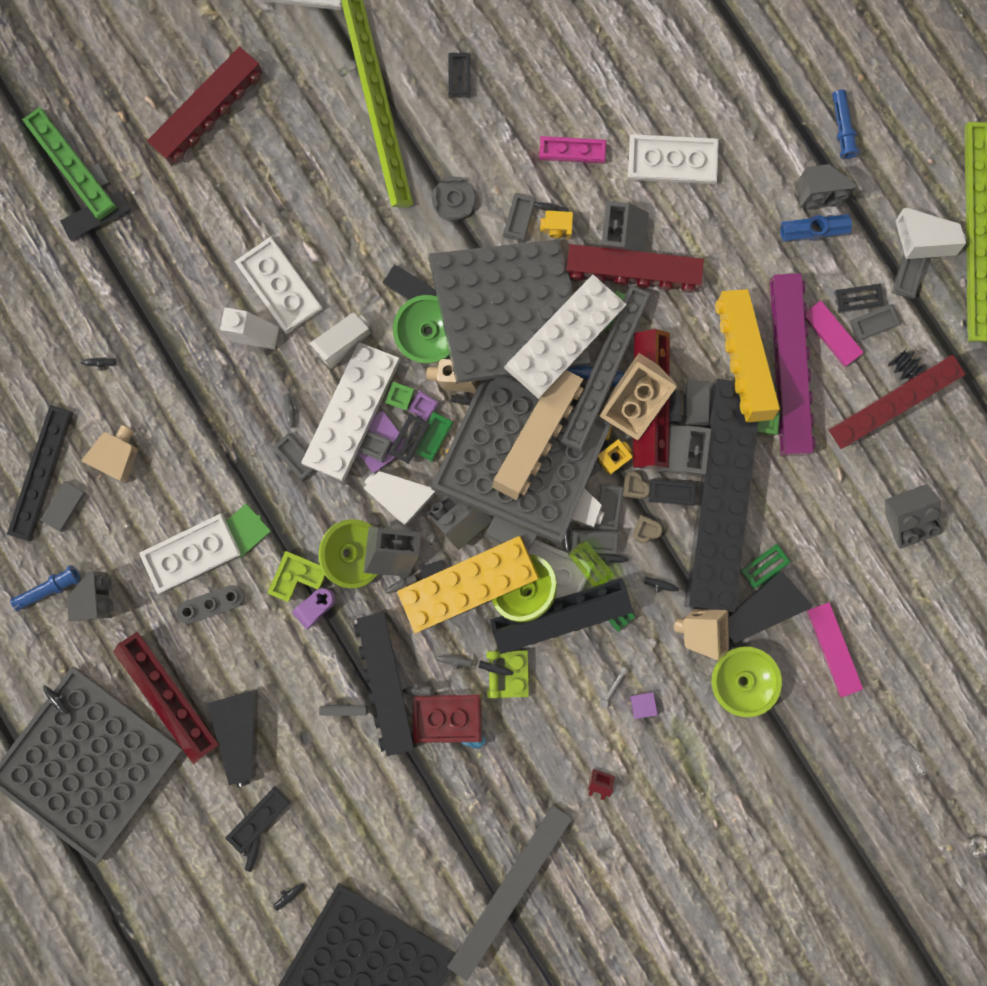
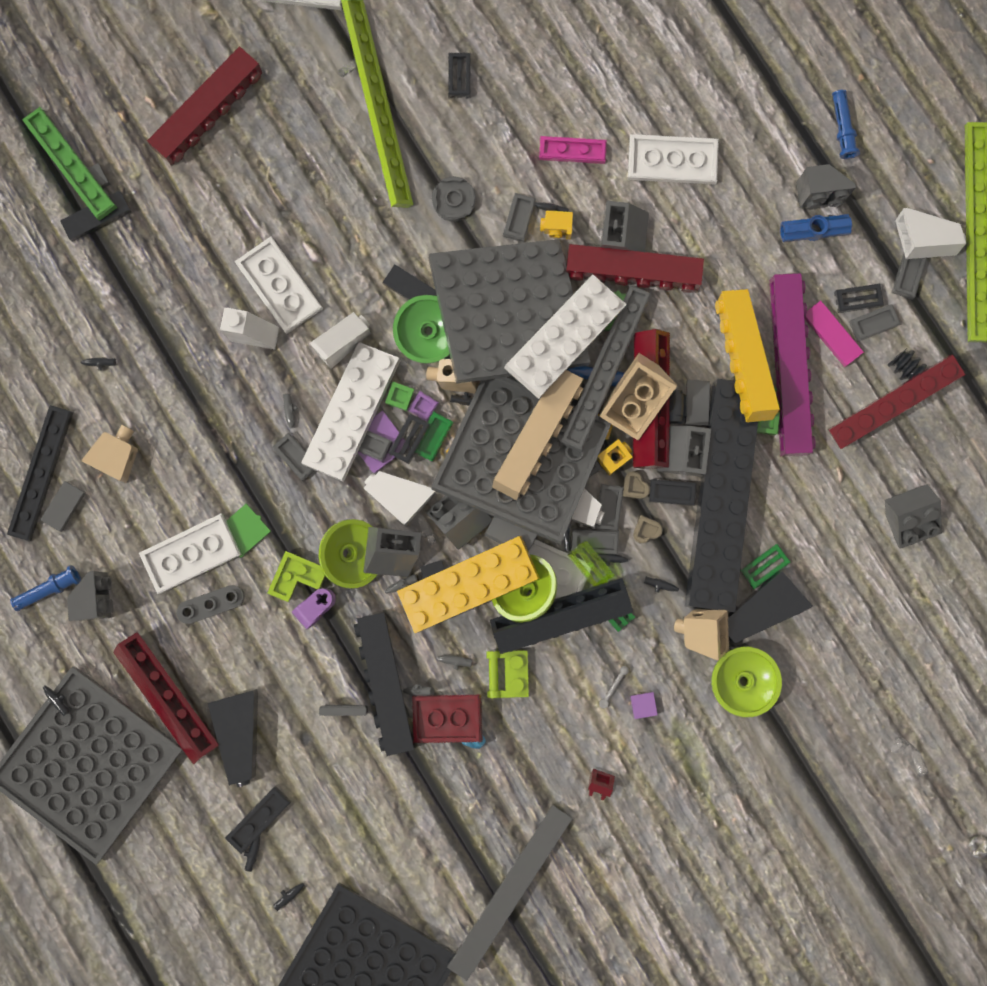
black helmet [478,659,514,676] -> none
dark pink tile [806,602,863,697] -> none

